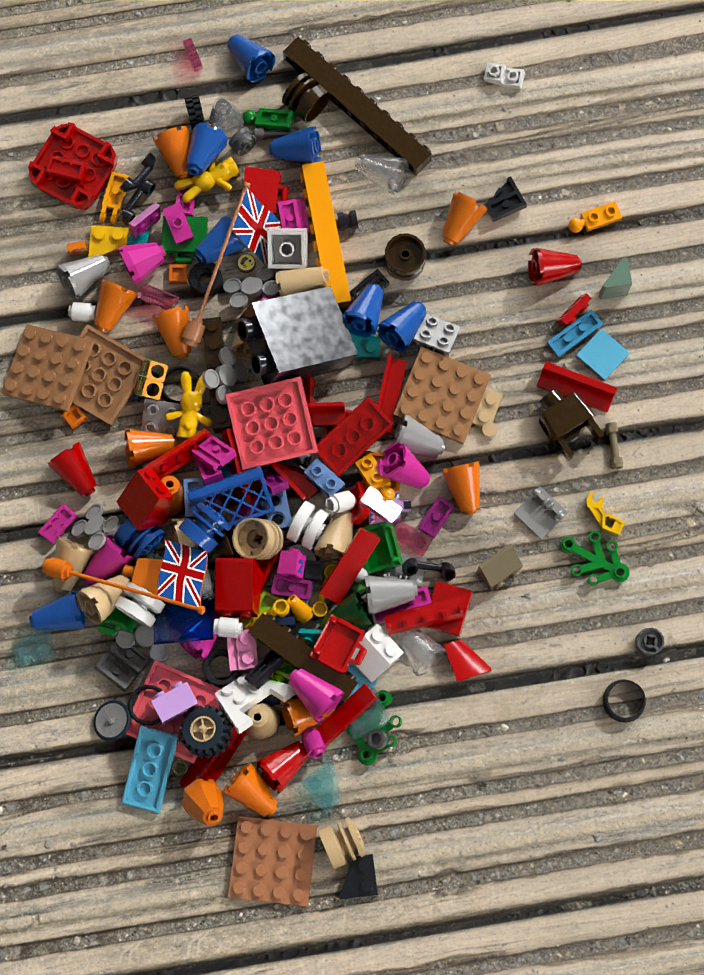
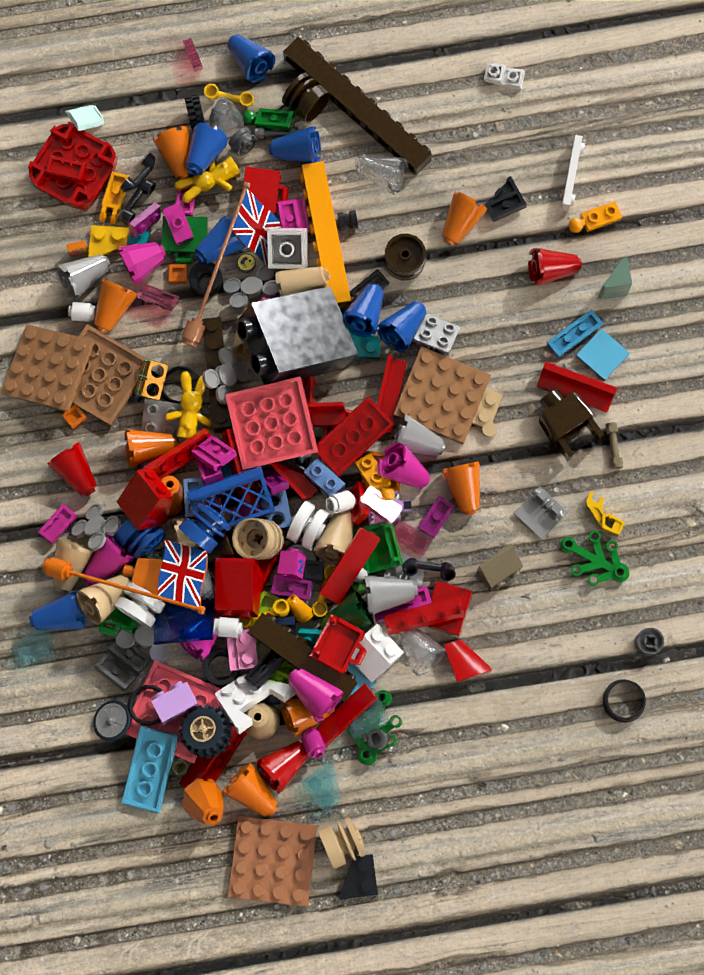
orange cone [152,306,191,360] -> none
red plate [556,293,592,327] -> none
none -> light aqua piece [65,105,104,131]
none -> yellow bar [204,84,254,108]
none -> white plate [561,135,585,212]

